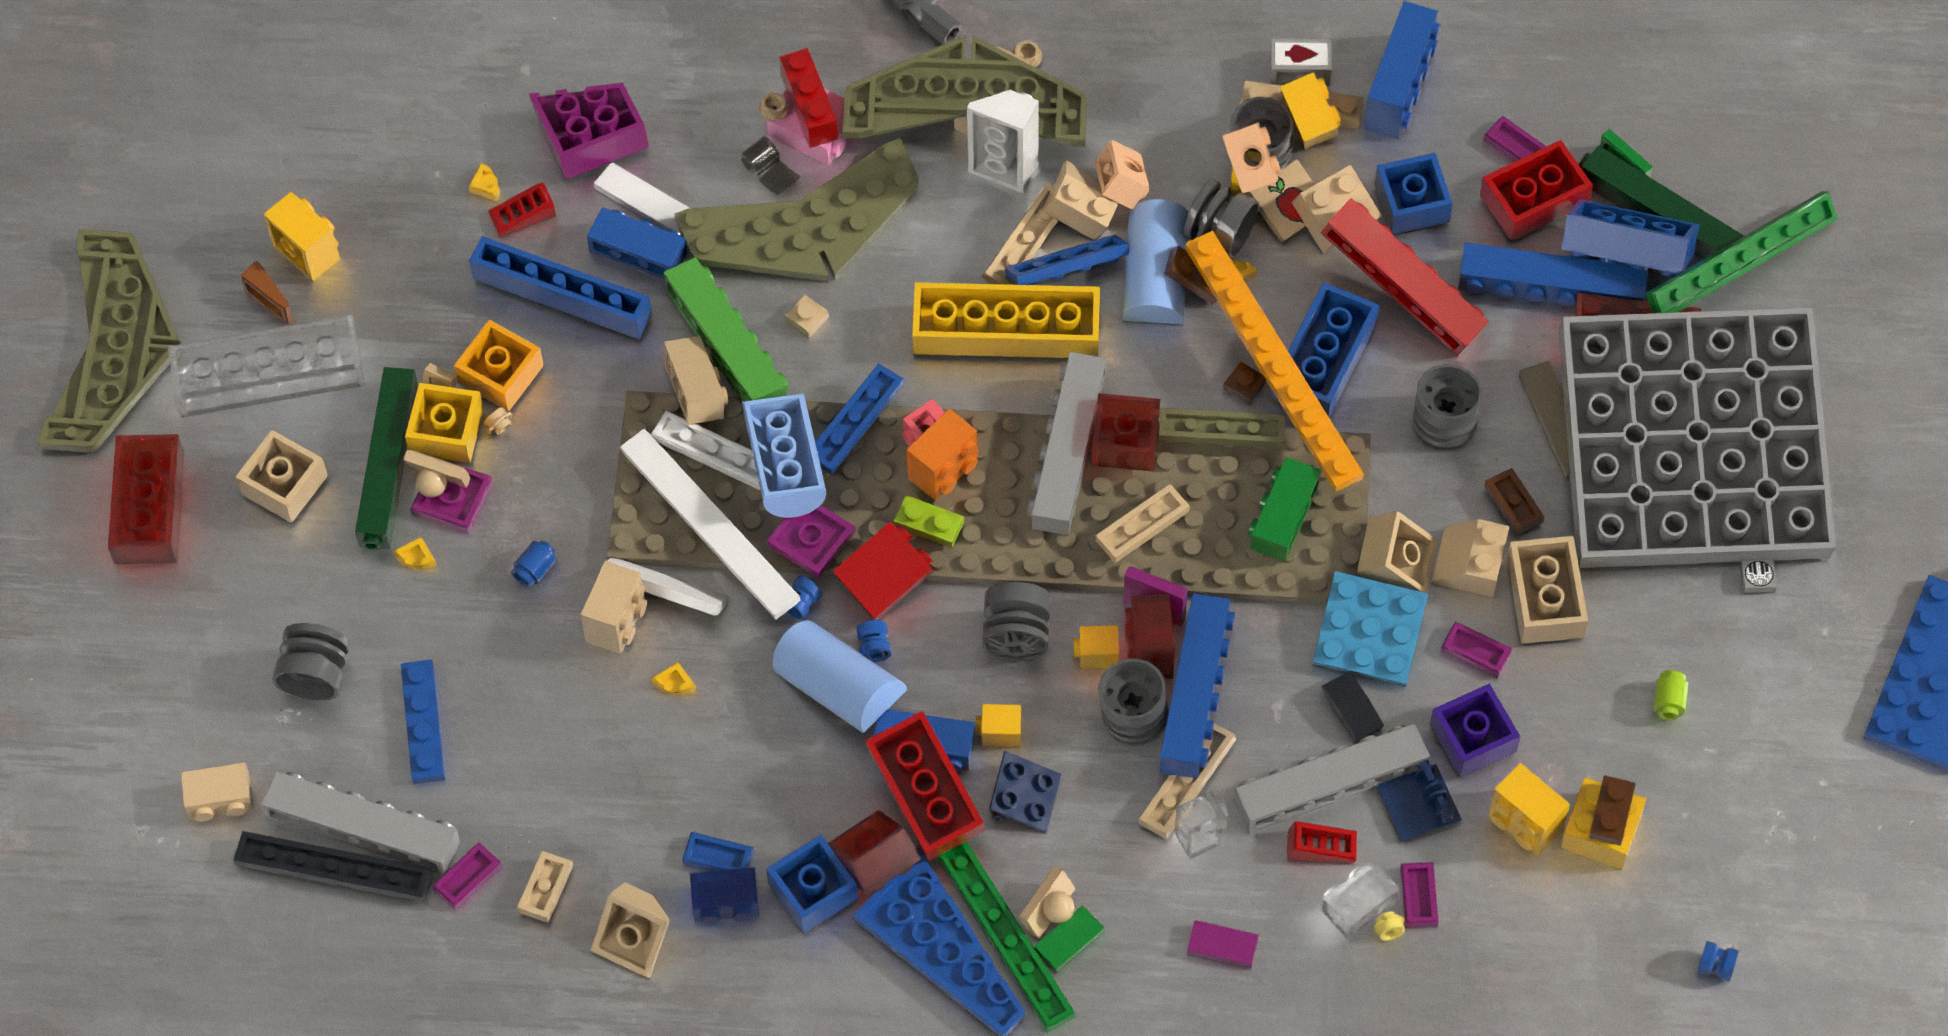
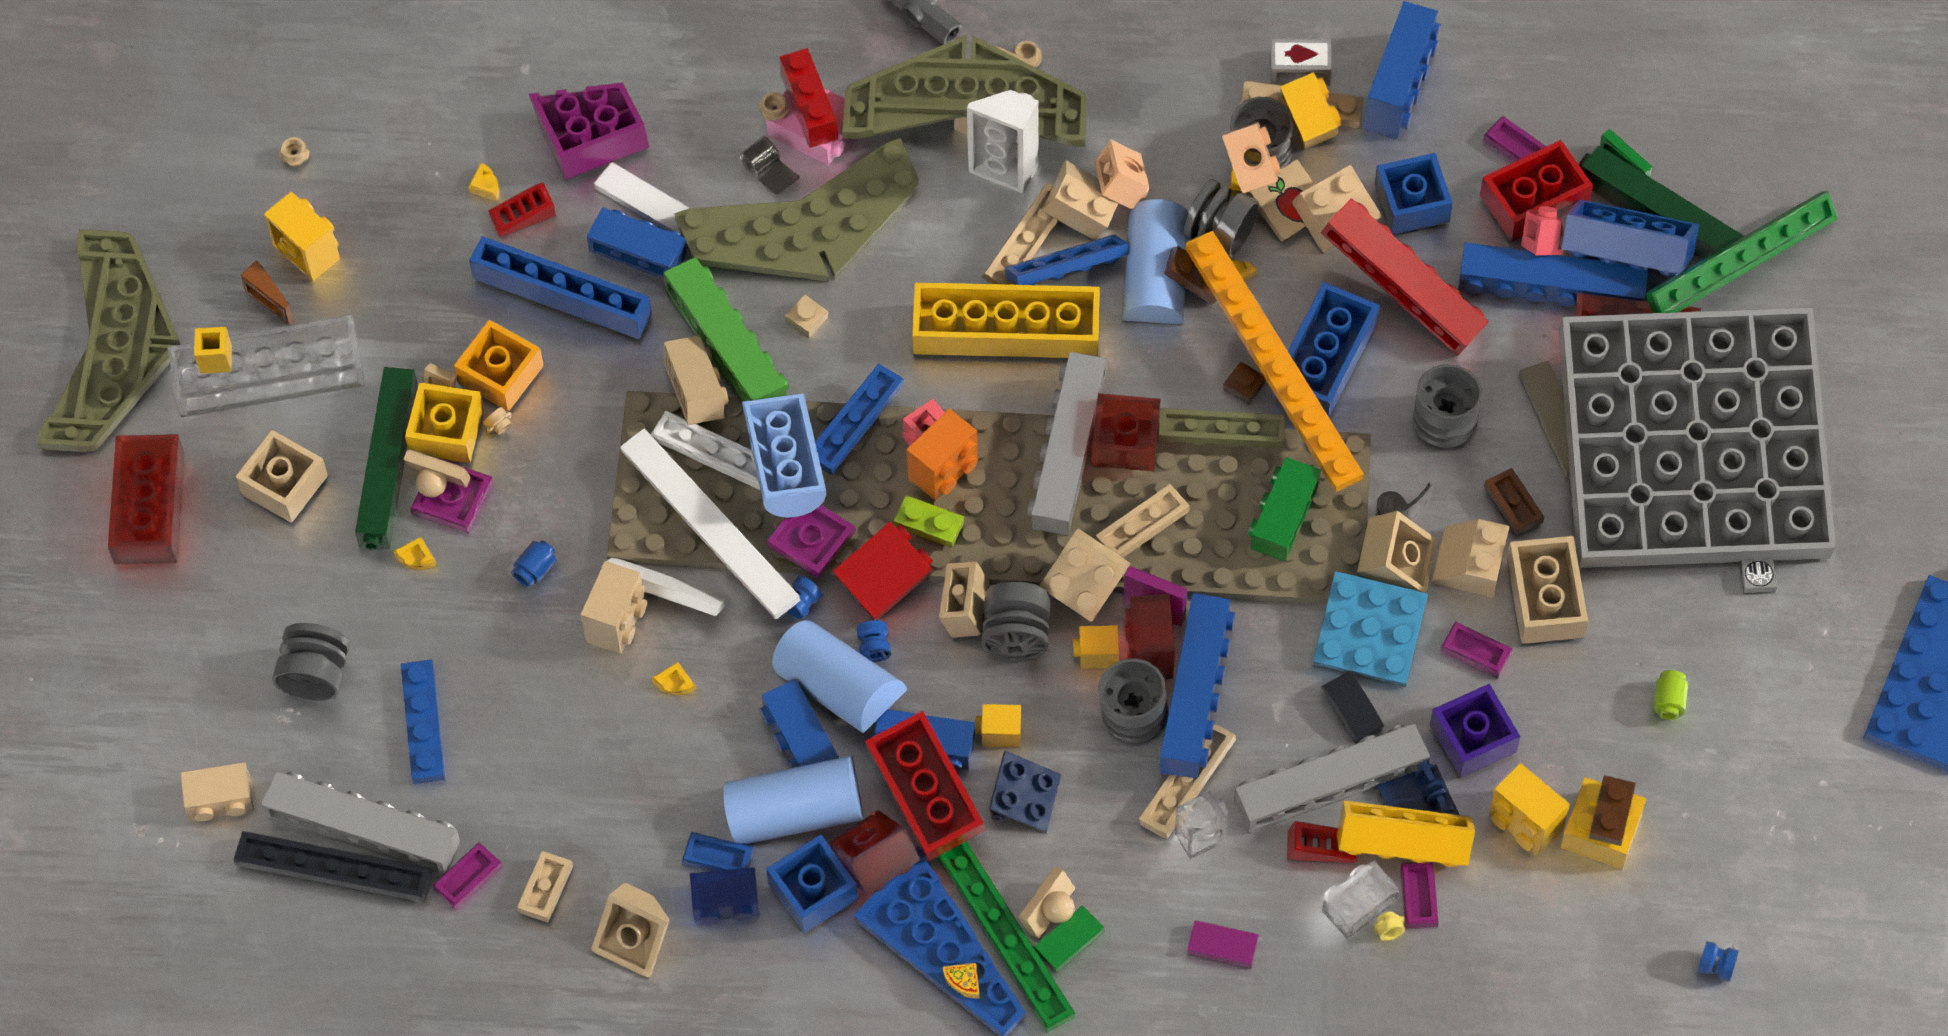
none -> yellow brick [194,327,232,374]
none -> tan plate [279,137,309,166]
none -> light blue brick [723,756,864,845]
none -> blue brick [759,679,839,768]
none -> tan brick [939,561,989,638]
none -> tile [943,963,980,998]
none -> tan brick [1039,529,1131,622]
none -> yellow brick [1337,800,1475,867]
none -> clear smoke panel [1375,482,1432,520]
none -> coral brick [1521,206,1563,255]

